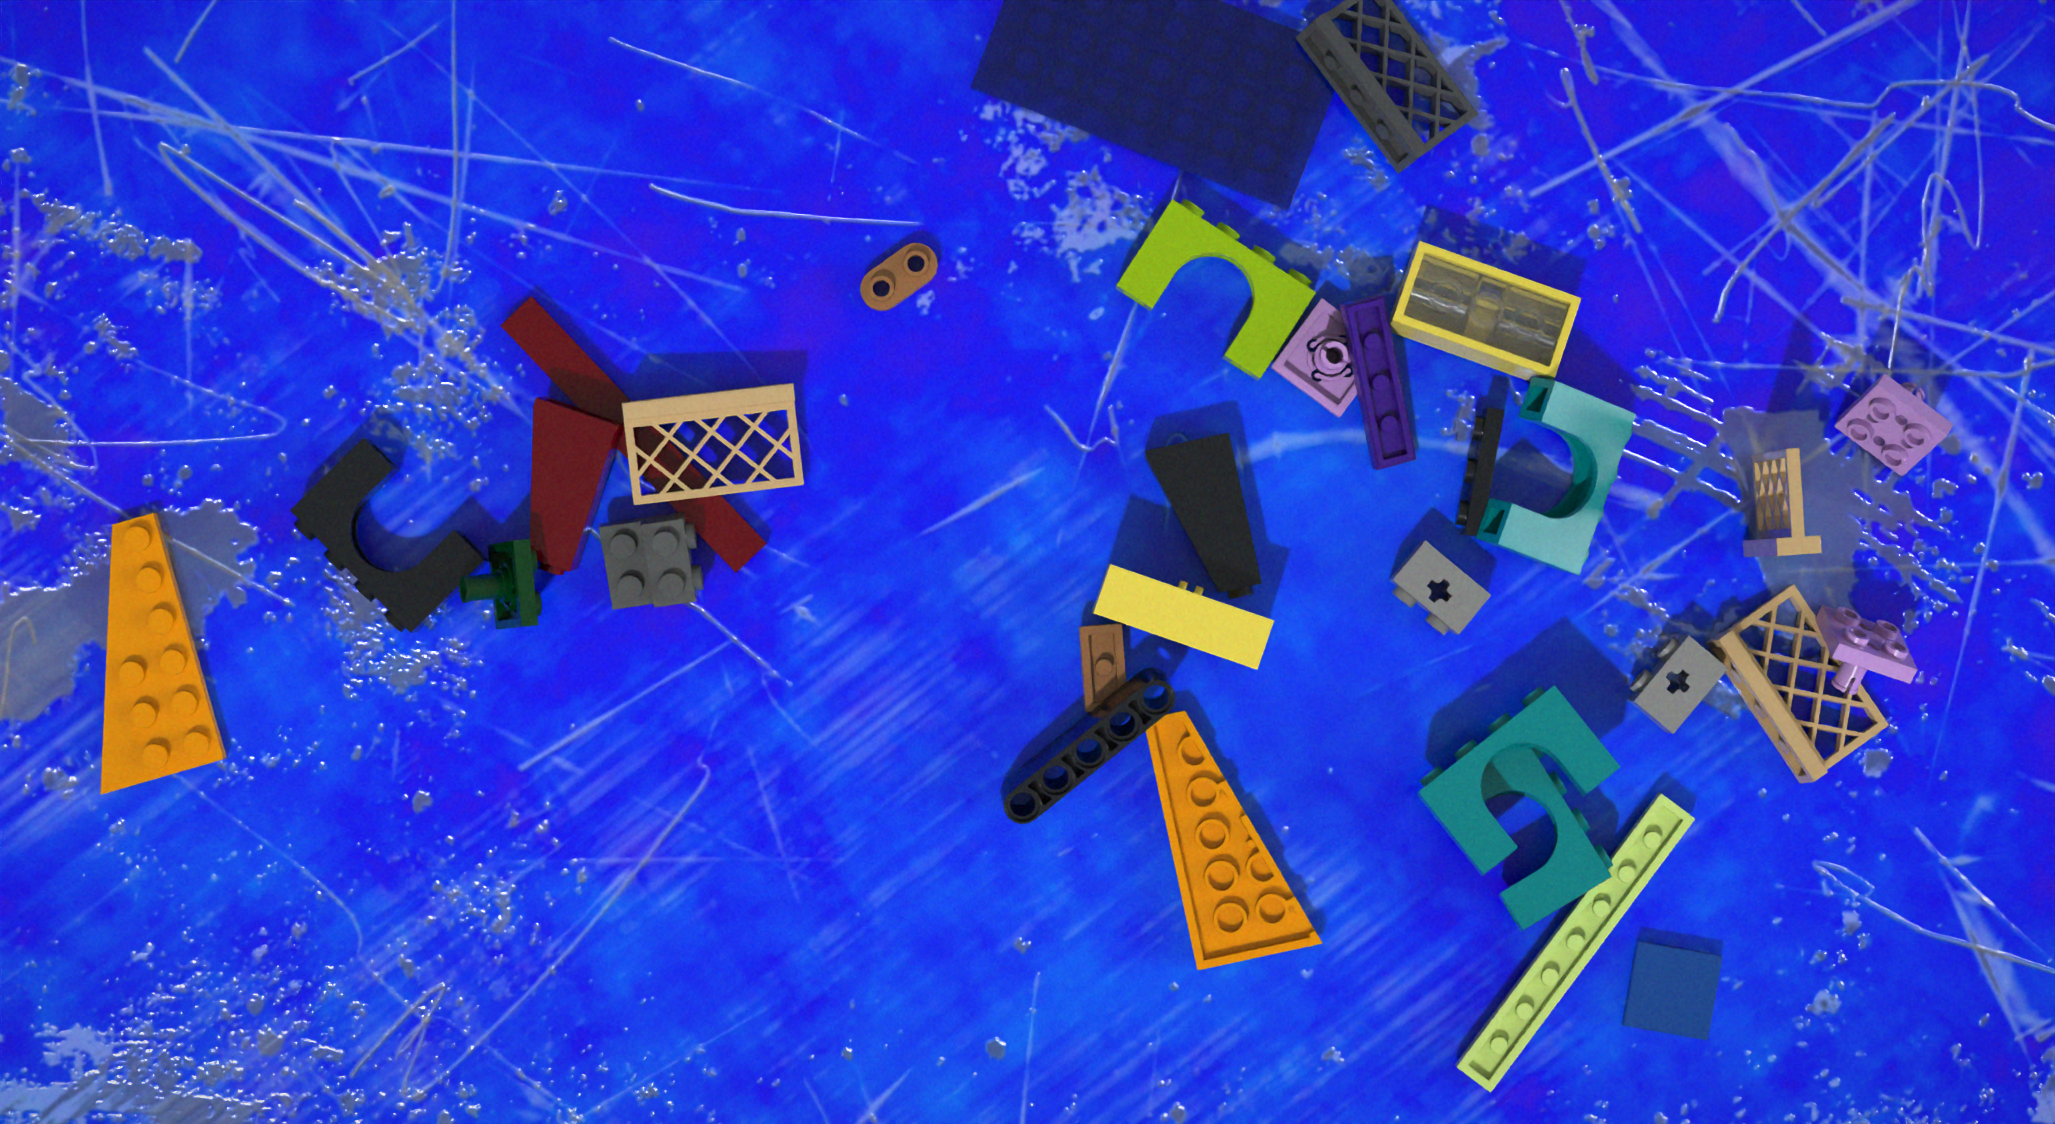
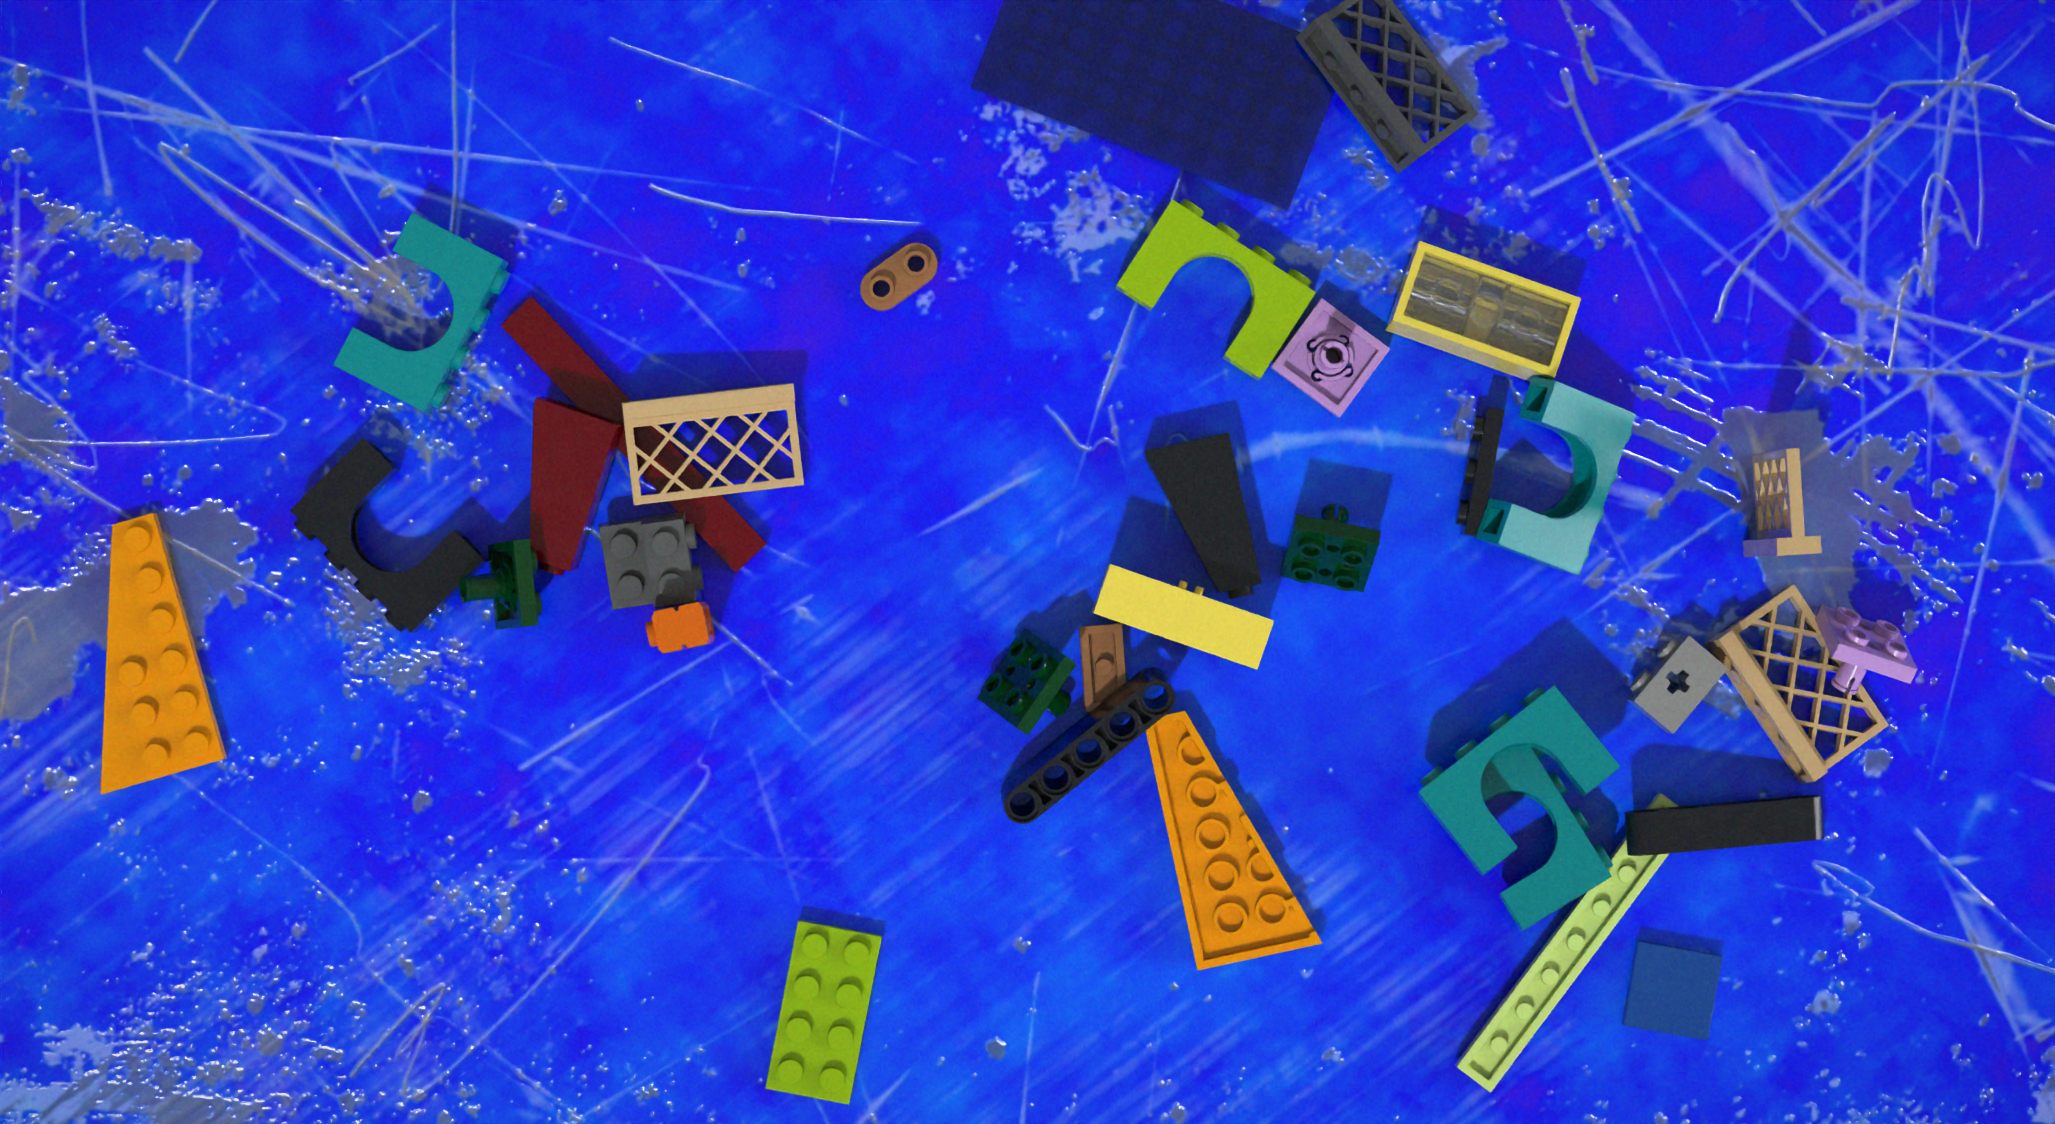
dark purple tile [1339,293,1417,470] -> none
light grey brick [1389,540,1491,635] -> none
lavender plate [1834,373,1954,476] -> none
none -> teal arch [333,213,510,414]
none -> orange brick [645,601,716,654]
none -> lime plate [765,919,882,1105]
none -> dark green plate [977,628,1077,735]
none -> dark green plate [1280,504,1381,592]
none -> black beam [1624,795,1825,856]

